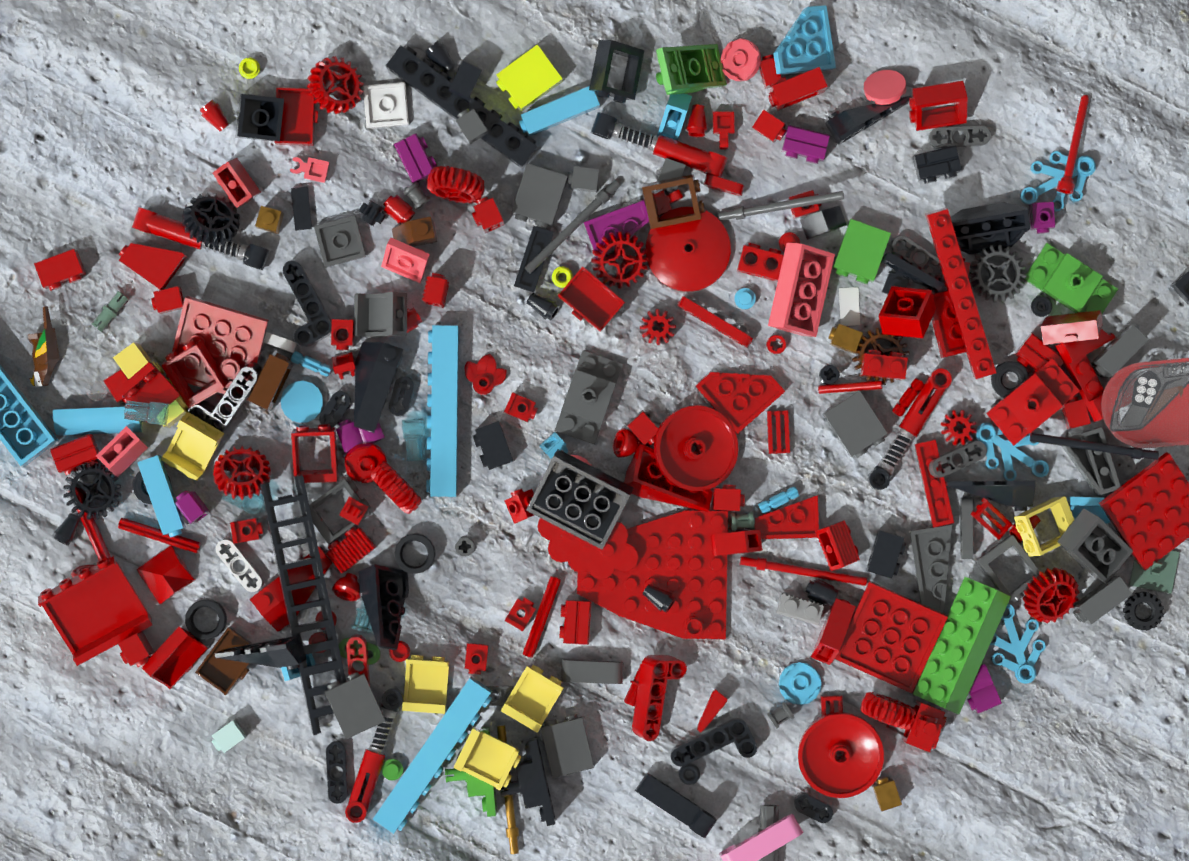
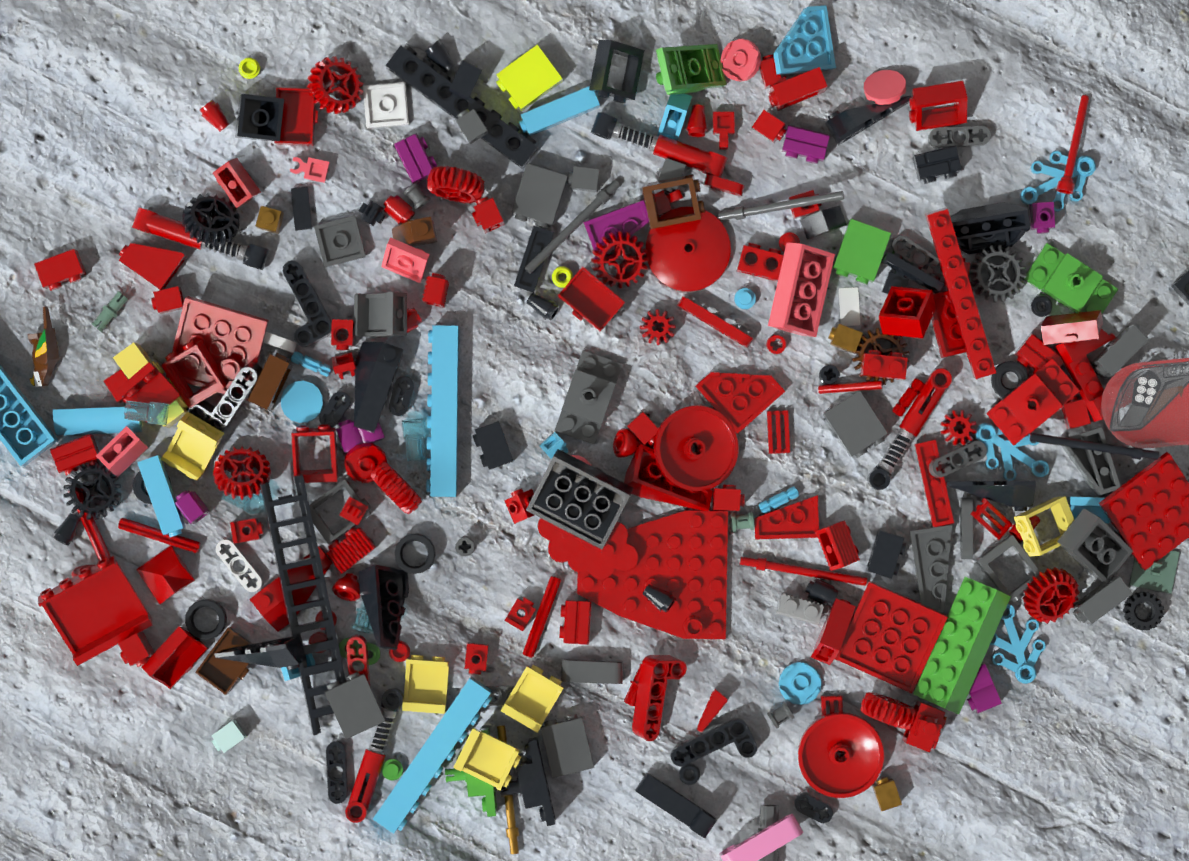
red plate [464,354,507,395] -> none
red brick [504,392,538,422] -> none
red slope [712,530,763,556] -> none

